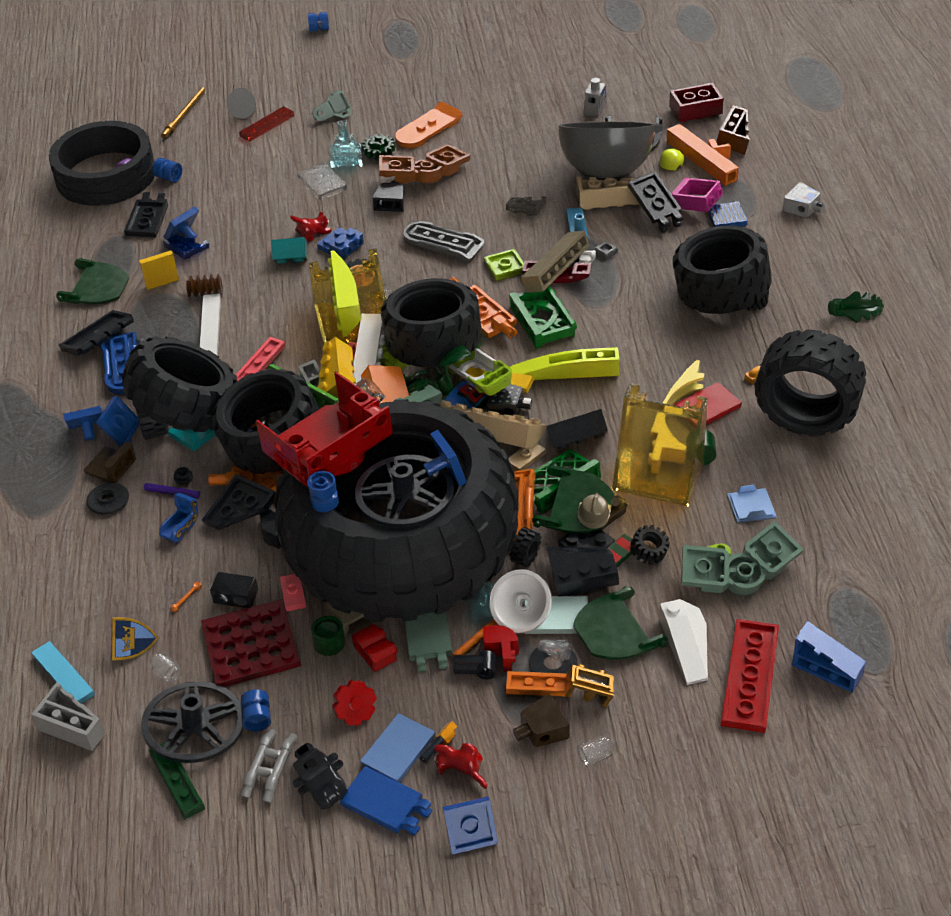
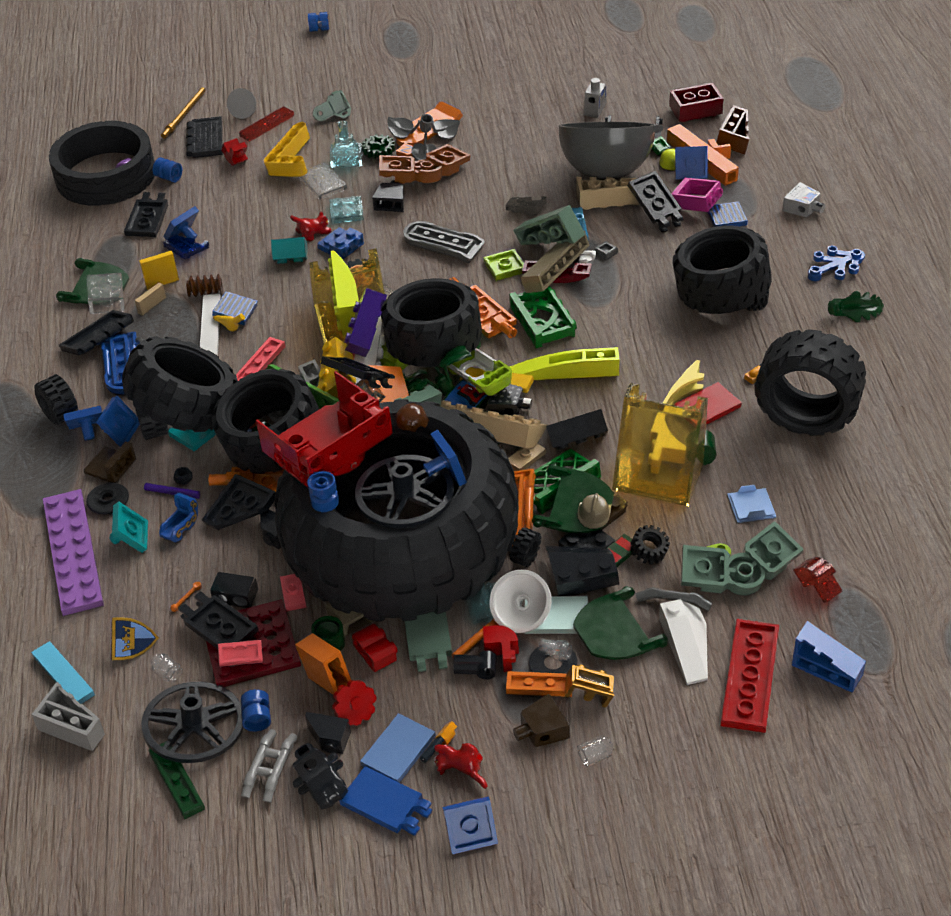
none -> black tyre [34,374,78,425]
none -> medium lavender plate [43,489,104,616]
none -> clear brick [87,273,125,314]
none -> teal tile [109,502,148,553]
none -> tan tile [135,283,166,316]
none -> black tile [179,591,259,649]
none -> black hinge [186,116,223,158]
none -> tile [212,291,258,325]
none -> yellow animal [213,314,245,332]
none -> coral plate [218,640,263,667]
none -> red brick [221,138,248,166]
none -> yellow beam [264,122,310,177]
none -> orange brick [295,633,351,695]
none -> black slope [305,712,351,754]
none -> black tile [320,356,395,388]
none -> clear light blue plate [329,196,364,224]
none -> dark purple wedge [344,288,387,357]
none -> dark grey plant [387,114,460,160]
none -> reddish brown hair [395,403,429,432]
none -> tile [396,143,413,157]
none -> sand green wedge [513,205,585,245]
none -> dark grey piece [635,587,712,611]
none -> green tile [652,136,671,156]
none -> blue tile [675,146,708,180]
none -> clear red brick [793,557,843,603]
none -> plant [808,245,865,281]

